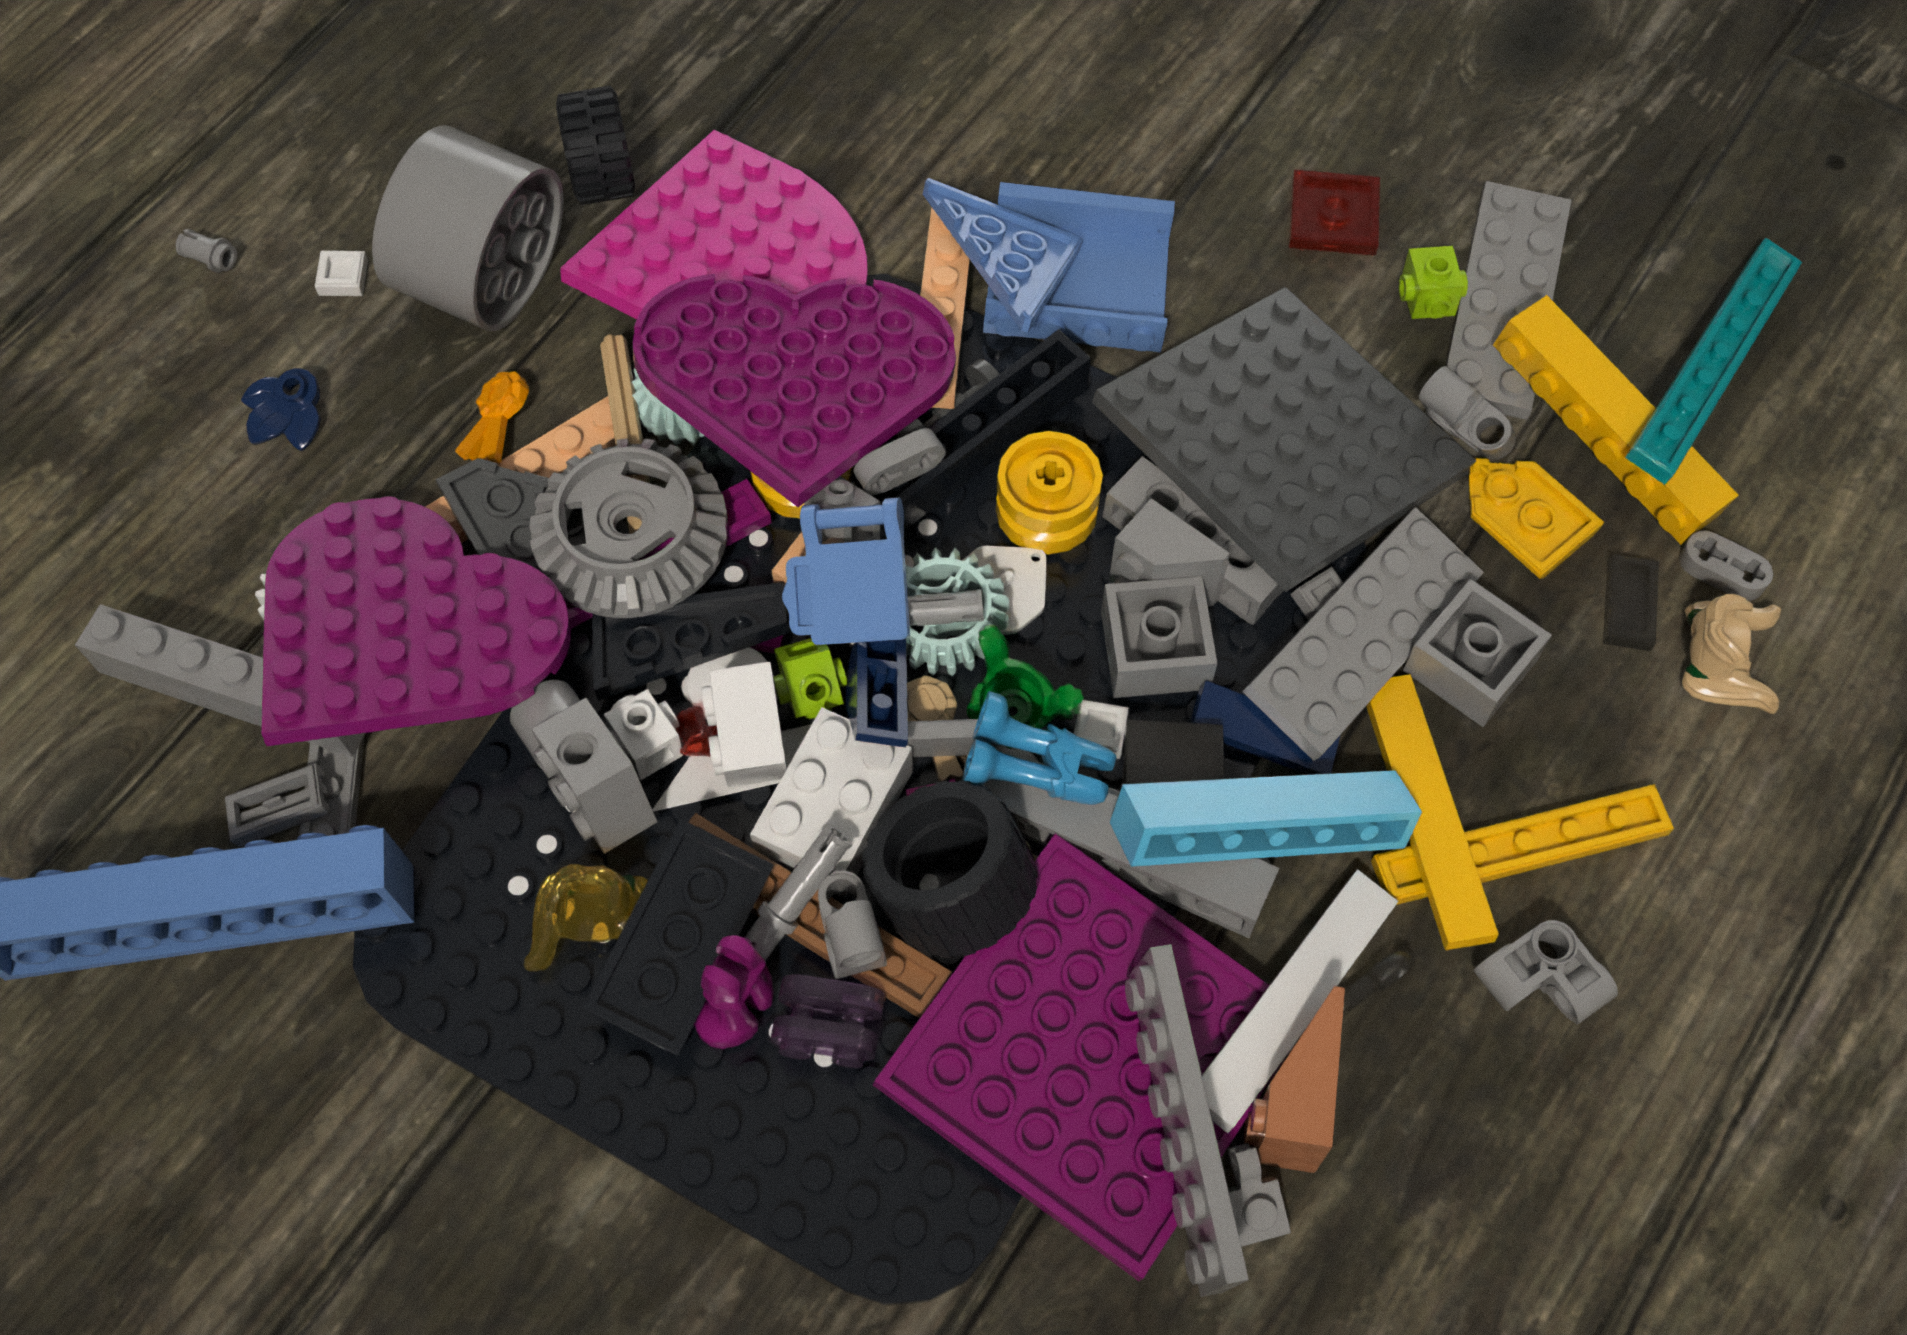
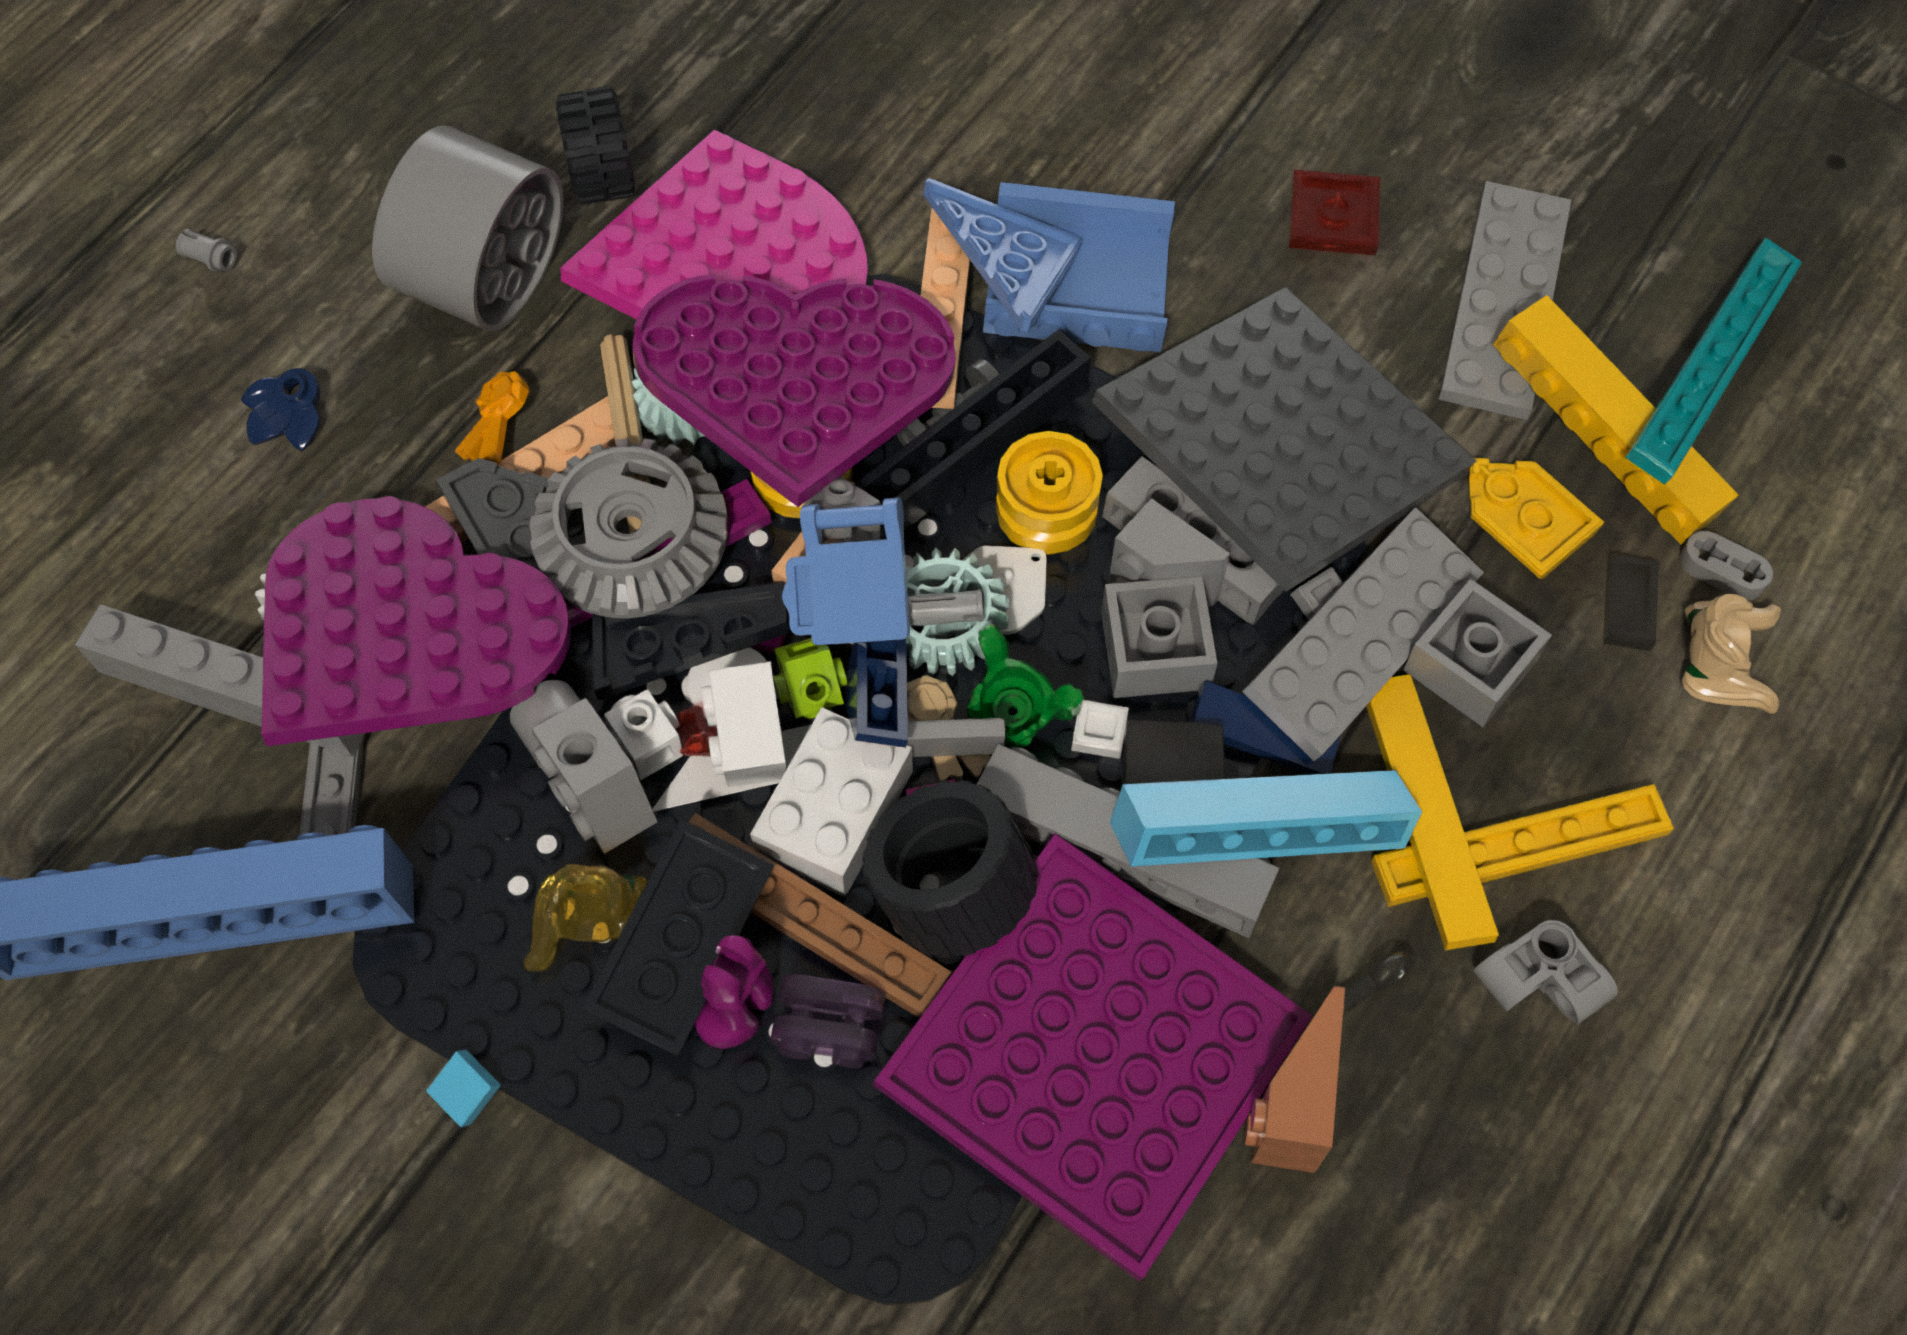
light grey tile [225,763,330,847] -> none
white tile [315,251,368,296] -> none
light grey pin [745,824,853,961] -> none
light grey piece [818,870,887,980] -> none
light grey beam [853,428,946,495] -> none
dark azure piece [962,691,1116,805] -> none
light grey plate [1125,944,1249,1297] -> none
white tile [1202,869,1398,1133] -> none
light grey plate [1227,1143,1291,1247] -> none
lime brick [1399,246,1468,319] -> none
light grey piece [1419,366,1516,459] -> none
none -> medium azure tile [426,1050,501,1127]

